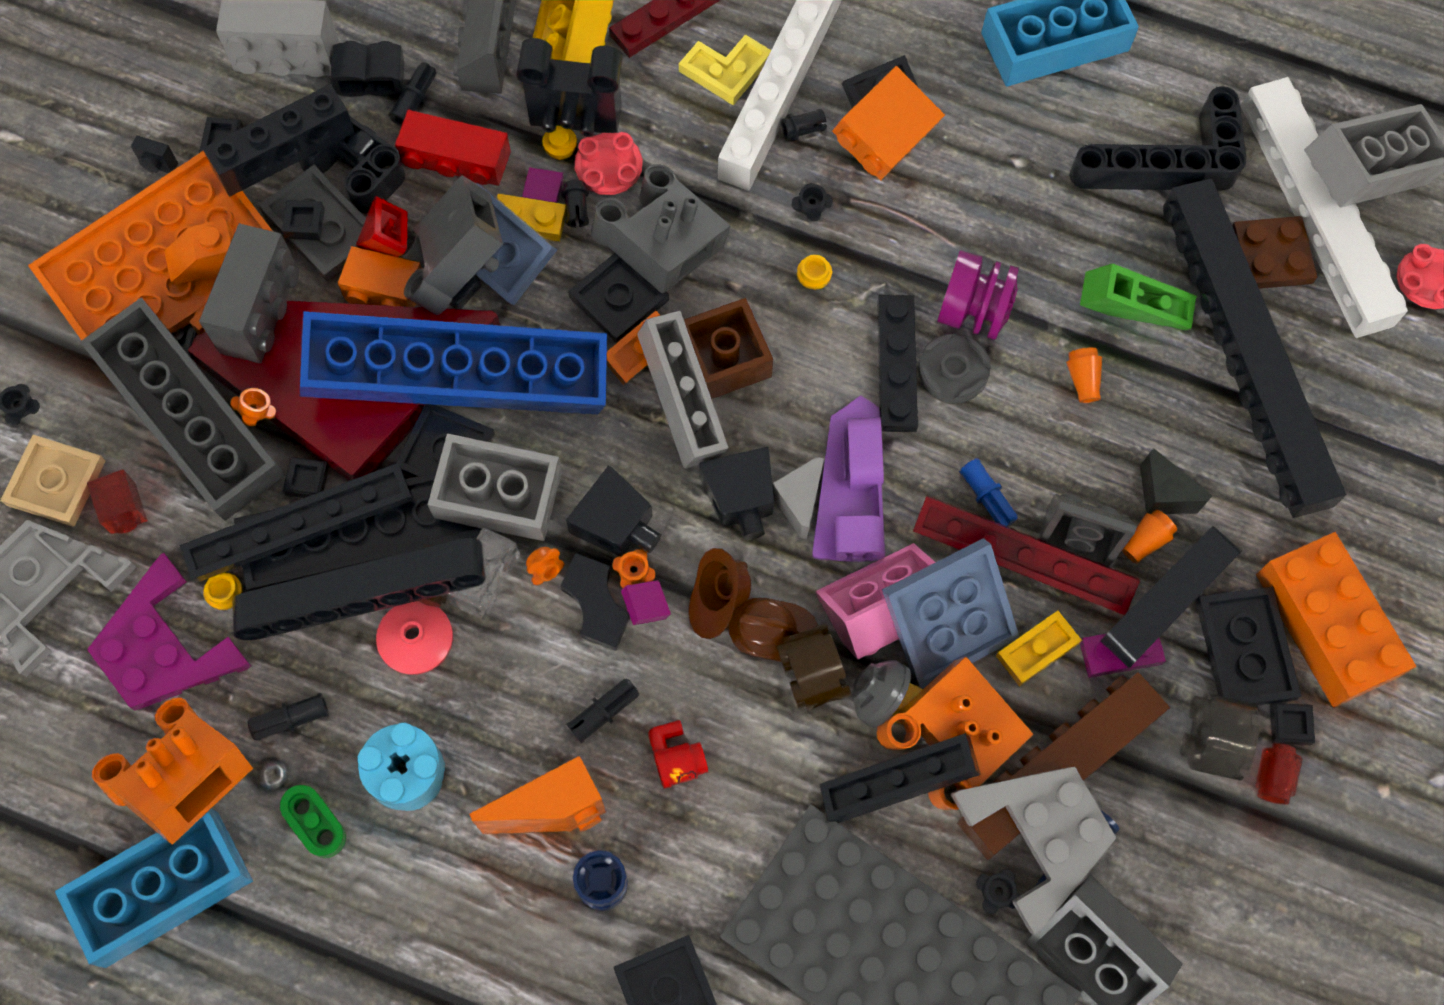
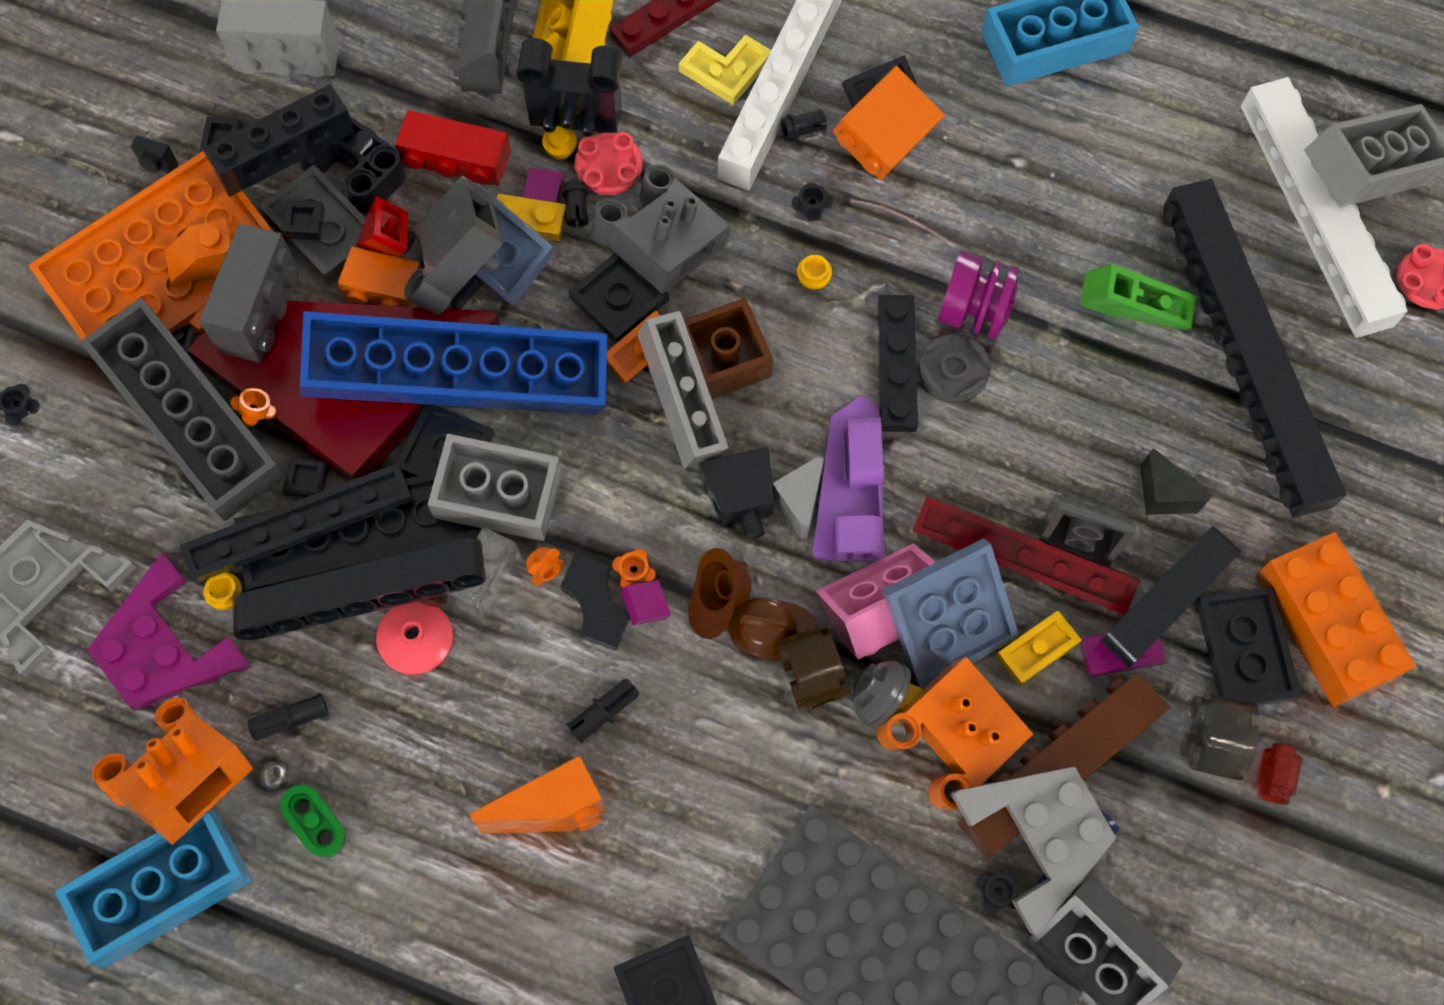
tan plate [0,435,105,527] -> none
clear red brick [87,469,147,534] -> none
black brick [330,41,404,97] -> none
medium azure brick [358,723,445,811] -> none
black axle [388,62,437,127] -> none
black torso [566,465,662,556] -> none
dark blue wheel [573,850,628,911] -> none
red piece [648,720,708,789] -> none
black plate [820,733,981,823] -> none
blue axle [959,458,1018,527] -> none
orange cone [1066,348,1103,403] -> none
black beam [1069,86,1246,191] -> none
orange cone [1122,509,1177,564] -> none
reddish brown plate [1232,216,1318,289] -> none
black tile [1270,702,1315,746] -> none

